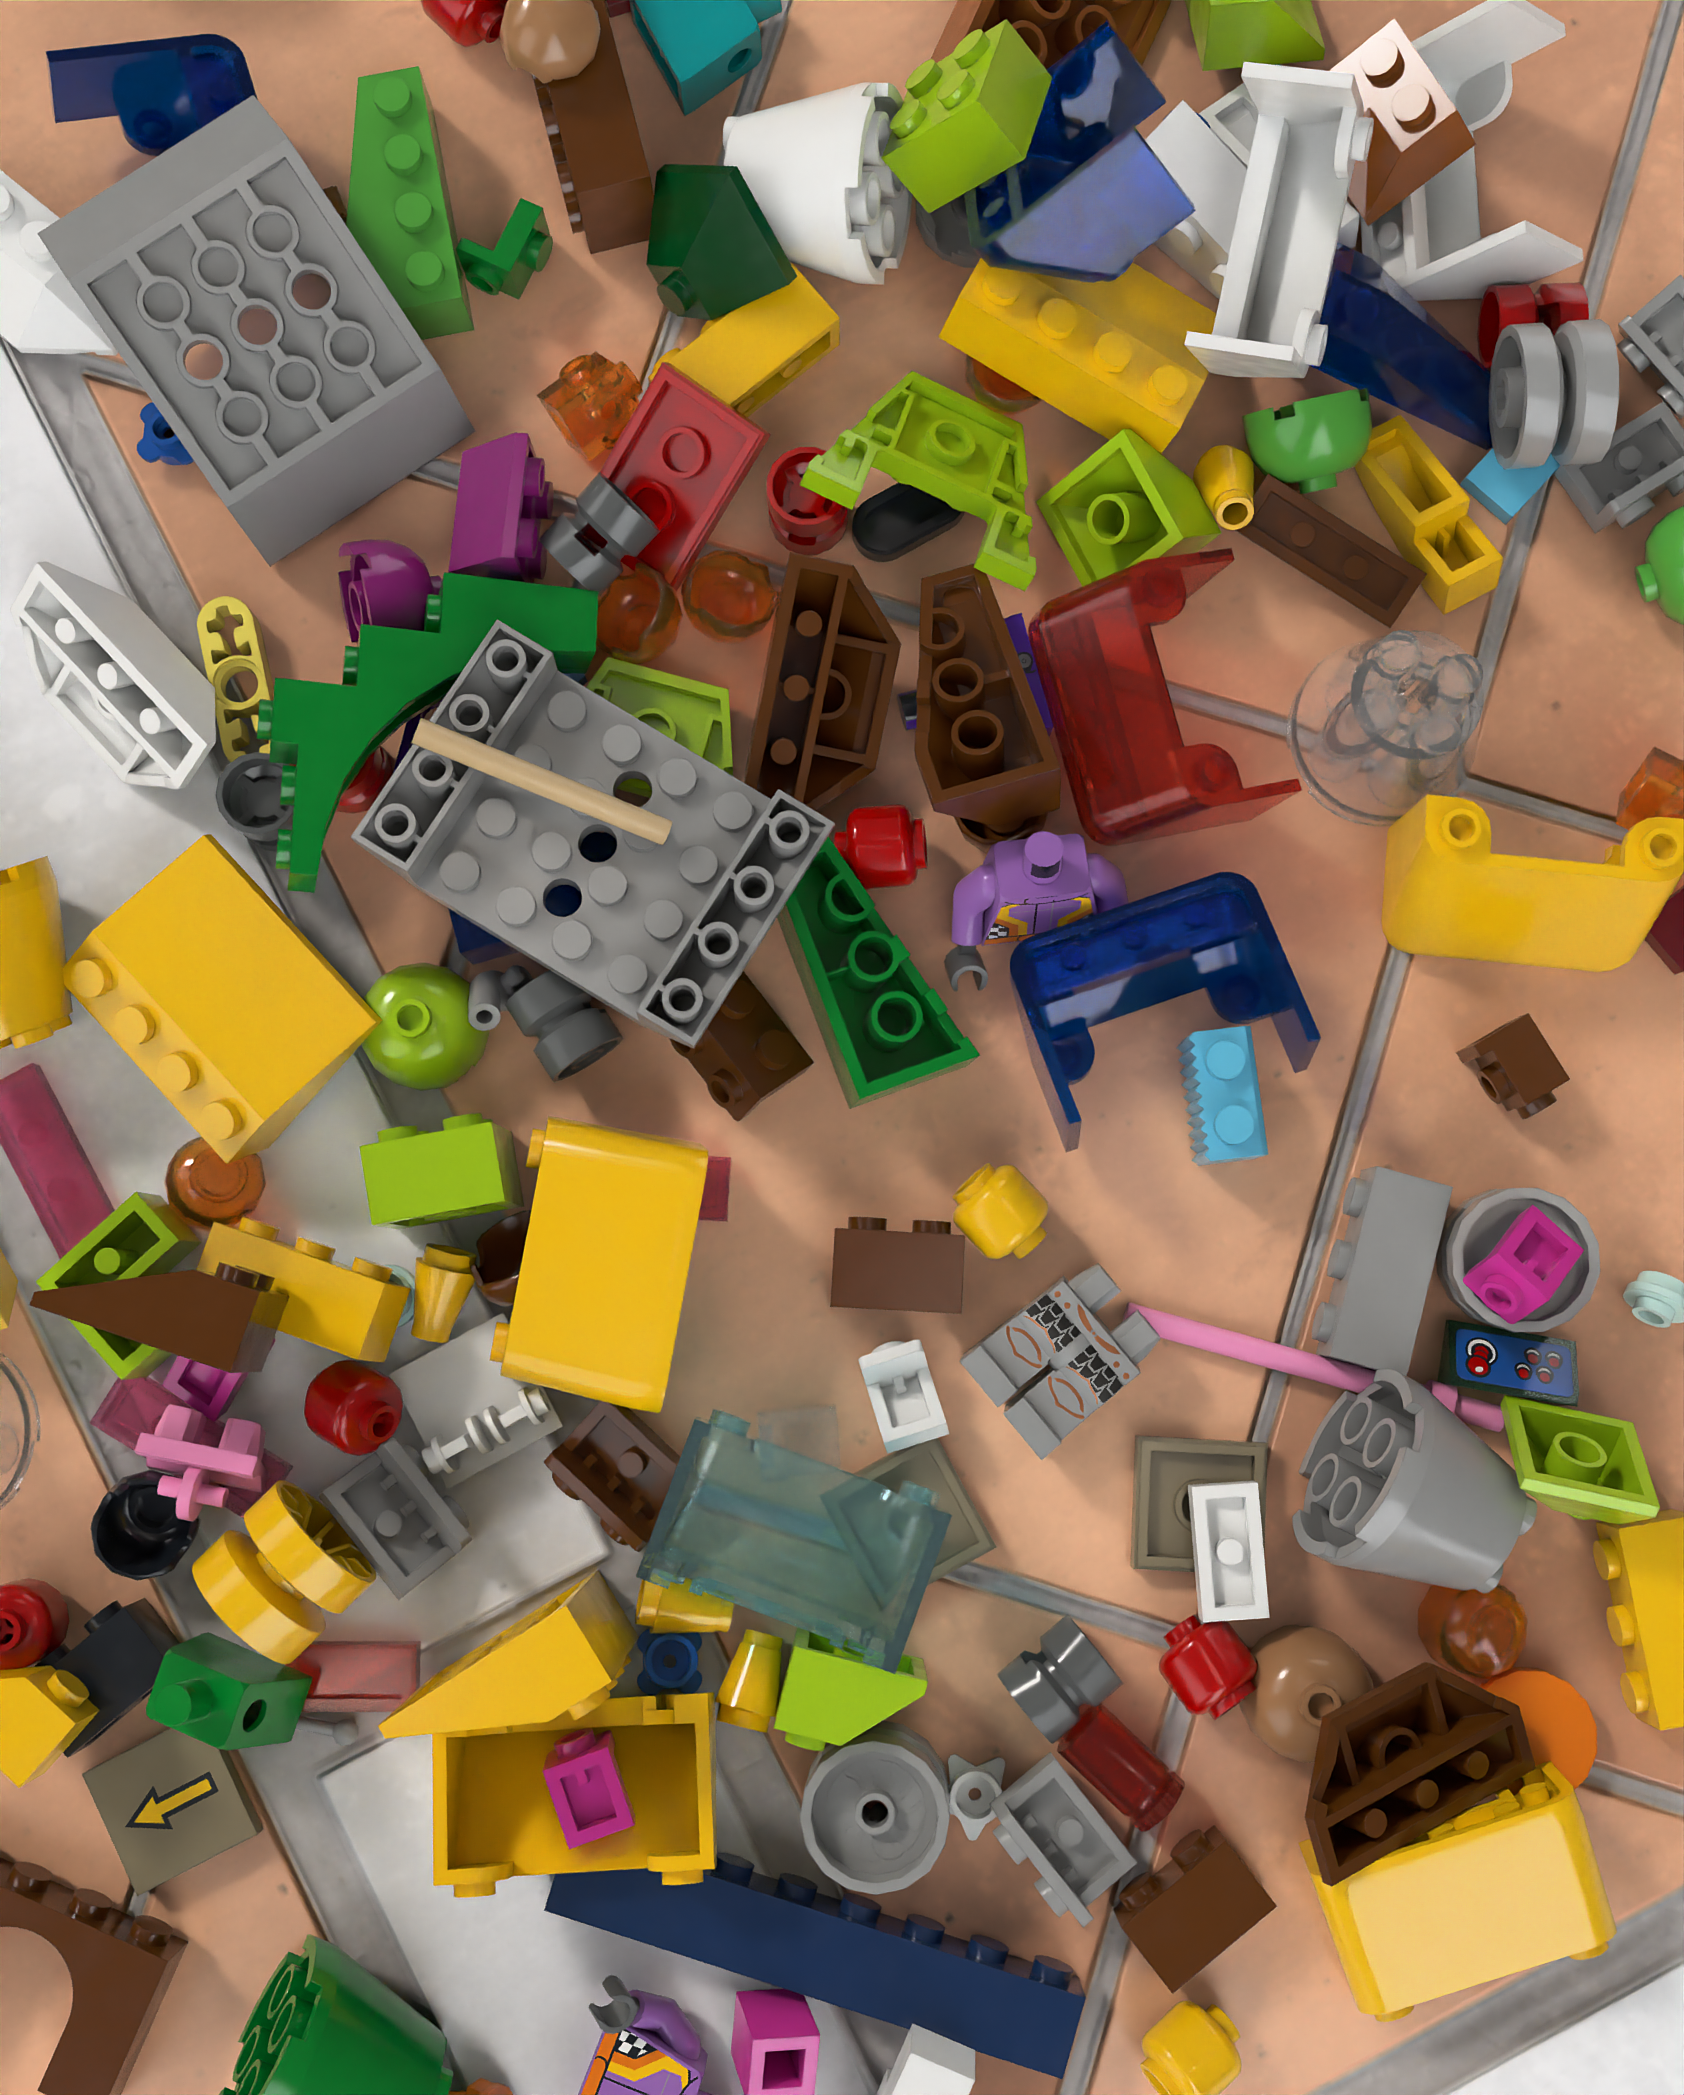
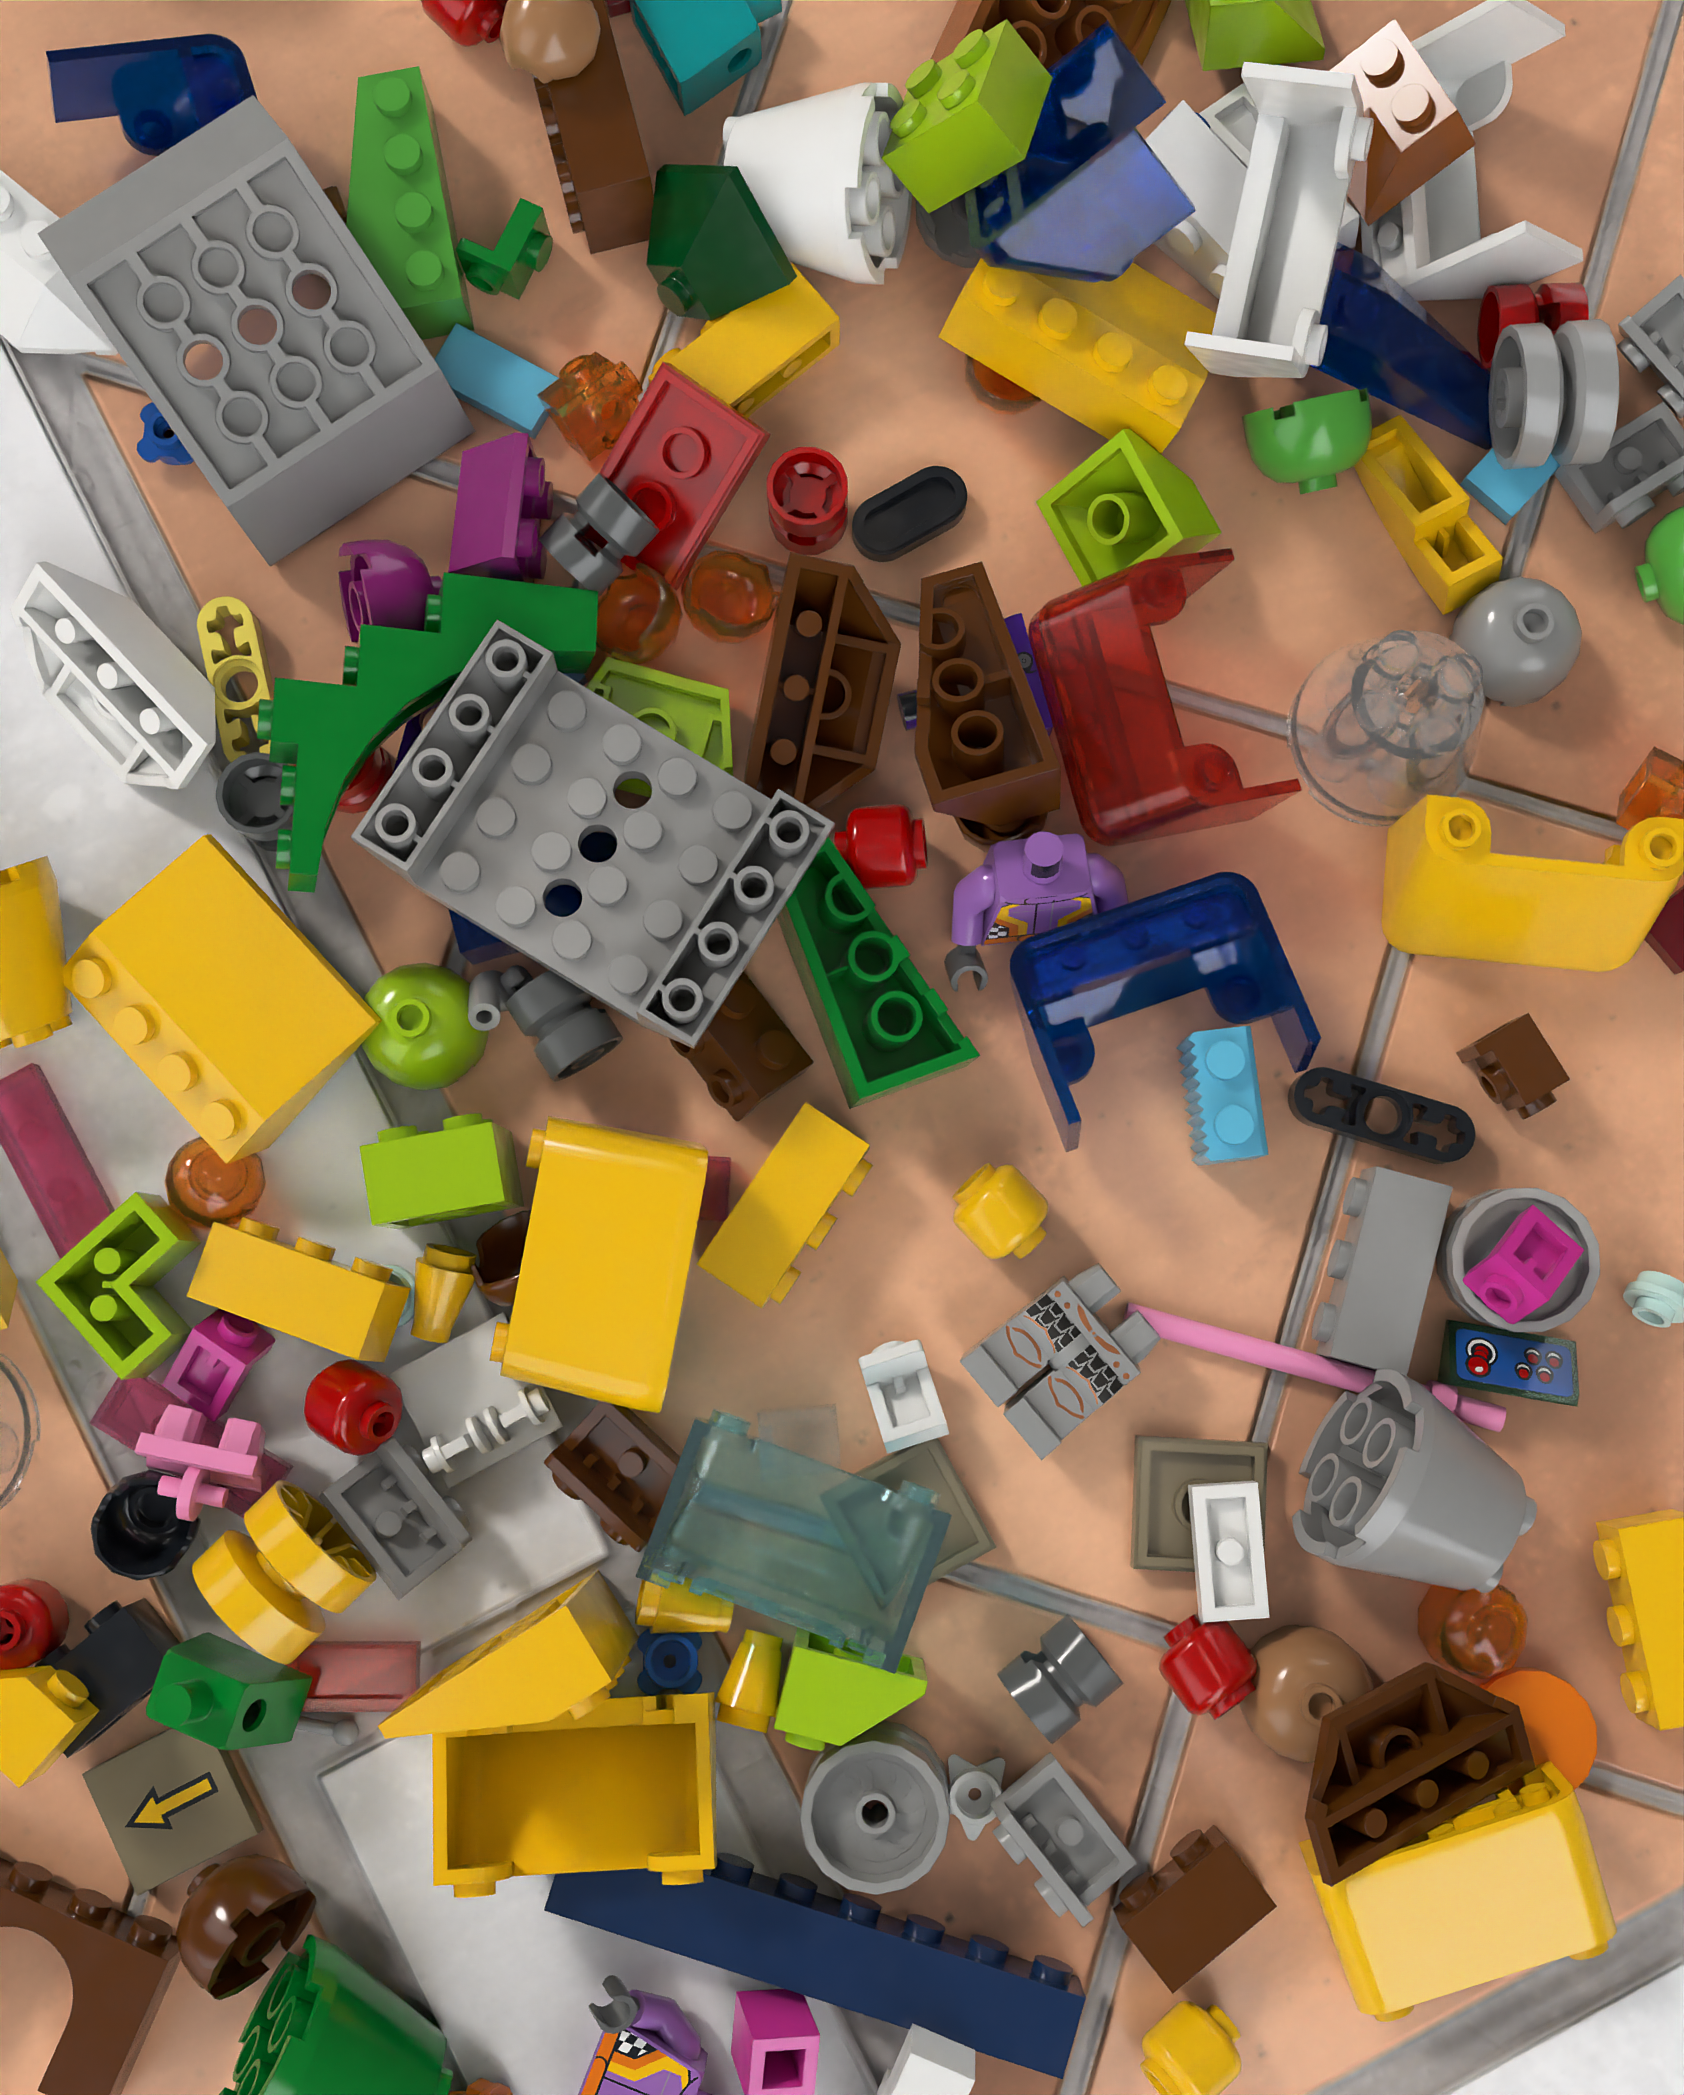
reddish brown slope [29,1262,289,1373] -> none
tan bar [411,718,672,845] -> none
dark pink bracket [542,1728,636,1849] -> none
lime wing [800,371,1037,592] -> none
reddish brown brick [830,1217,965,1314] -> none
clear red piece [1057,1703,1185,1832] -> none
yellow cone [1192,445,1254,530] -> none
reddish brown plate [1235,474,1427,628] -> none
lime slope [1500,1395,1660,1525] -> none
none -> reddish brown cylinder [176,1854,317,2000]
none -> medium azure tile [435,323,565,439]
none -> yellow brick [696,1102,873,1308]
none -> black beam [1288,1067,1475,1164]
none -> light grey cylinder [1448,576,1582,707]

